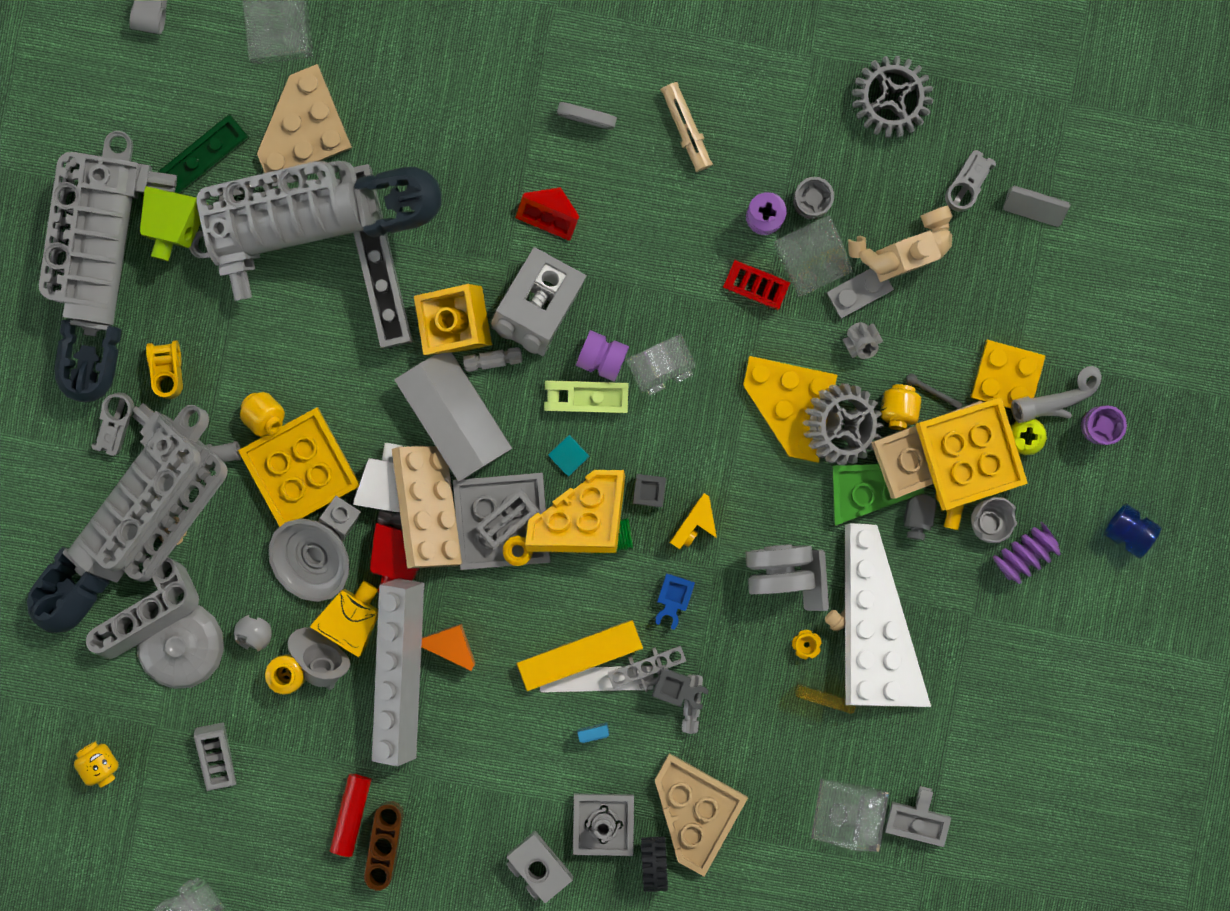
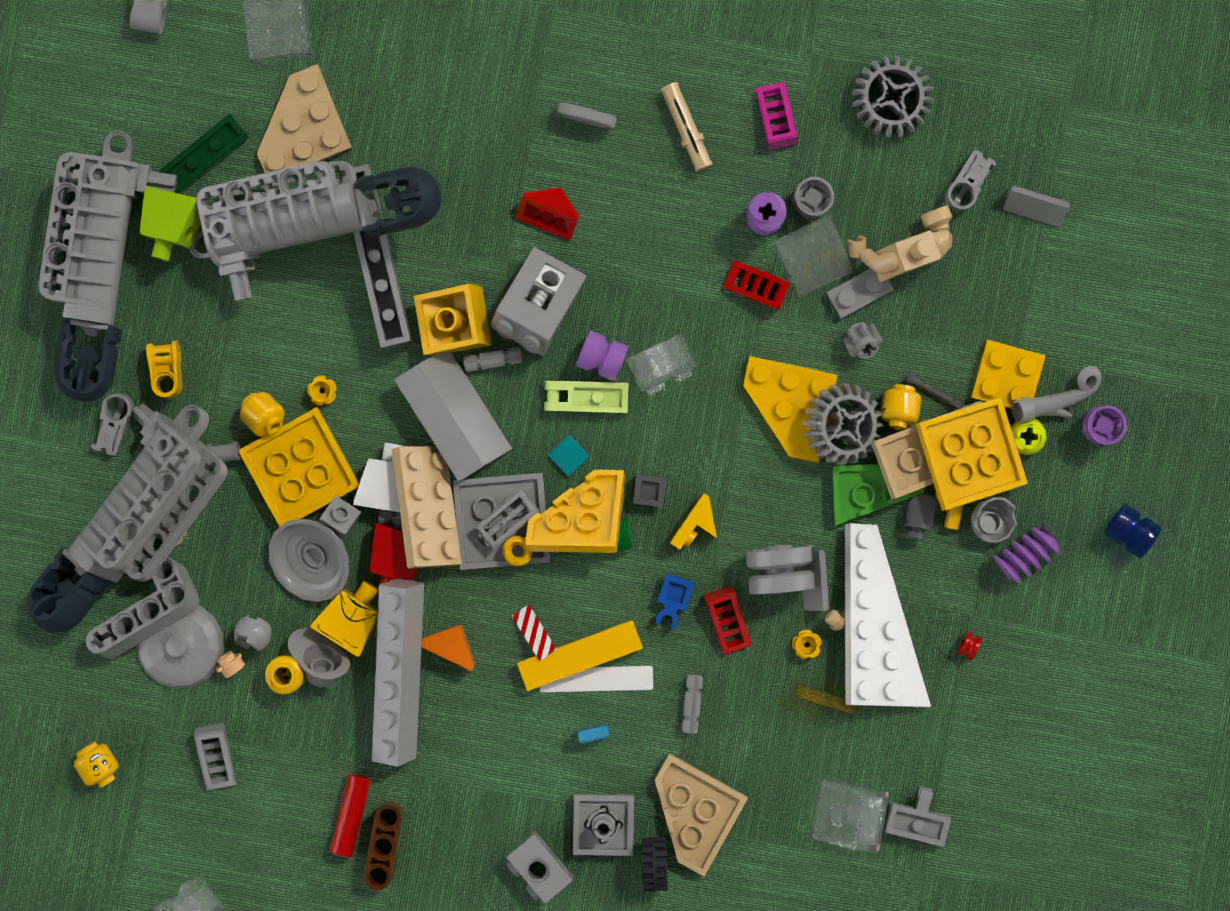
light grey piece [608,645,686,692] -> none
dark grey plate [652,667,709,709] -> none
none -> light nougat plate [216,651,245,678]
none -> yellow plate [307,376,337,405]
none -> sticker [512,605,557,661]
none -> red slope [703,586,752,655]
none -> dark pink slope [755,81,798,151]
none -> red bush [957,631,982,661]

